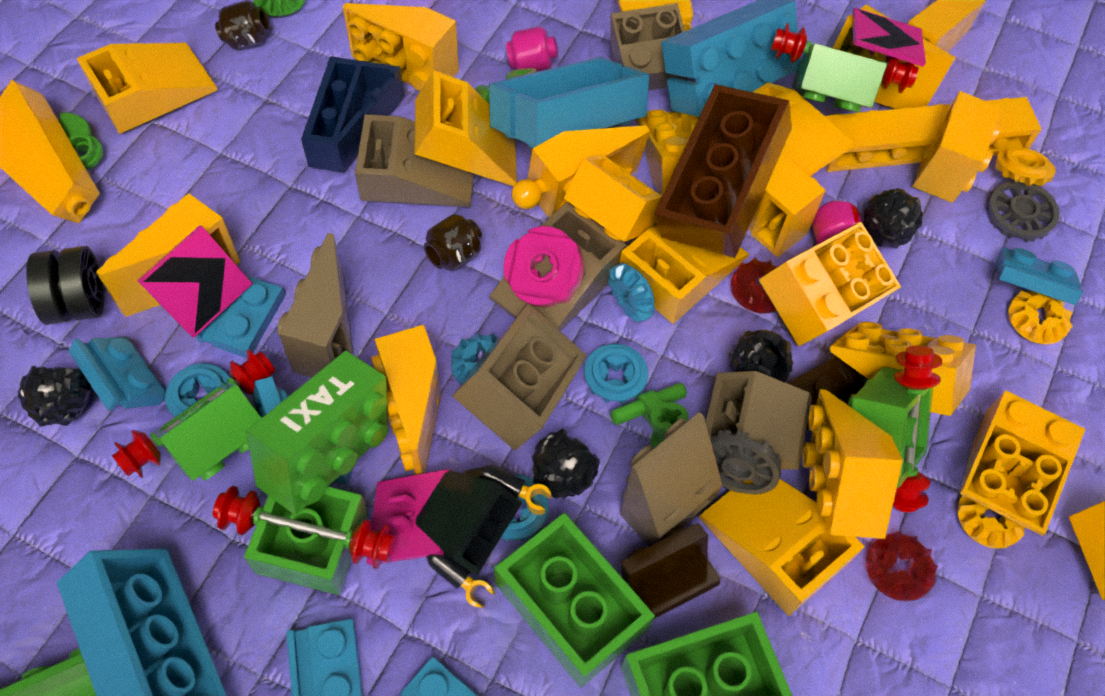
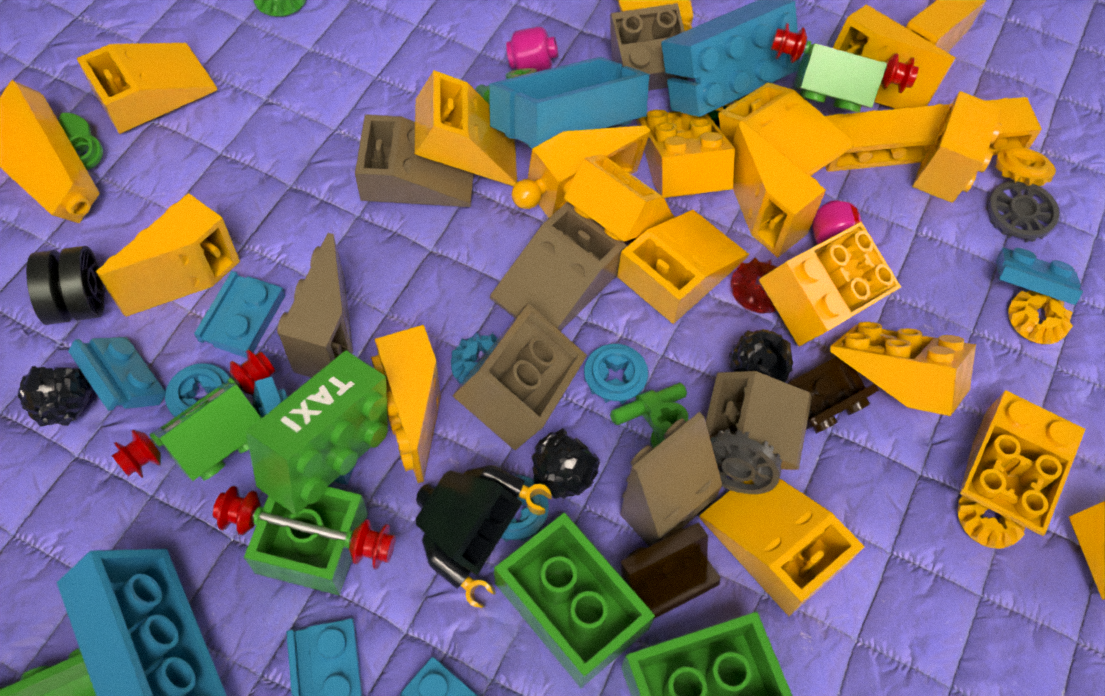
dark pink piece [137,225,253,338] -> none
dark brown head [215,0,270,50] -> none
dark blue wedge [301,56,404,172] -> none
yellow slope [342,3,459,91] -> none
dark pink piece [366,469,450,565] -> none
dark brown head [424,214,482,271] -> none
dark pink plate [504,226,584,307] -> none
dark azure gear [608,263,655,322] -> none
reddish brown brick [654,84,792,258] -> none
yellow slope [802,389,903,539] -> none
brick [848,345,943,512] -> none
dark pink piece [852,7,926,67] -> none
black piece [863,188,923,249] -> none
clear red gear [866,531,938,601] -> none

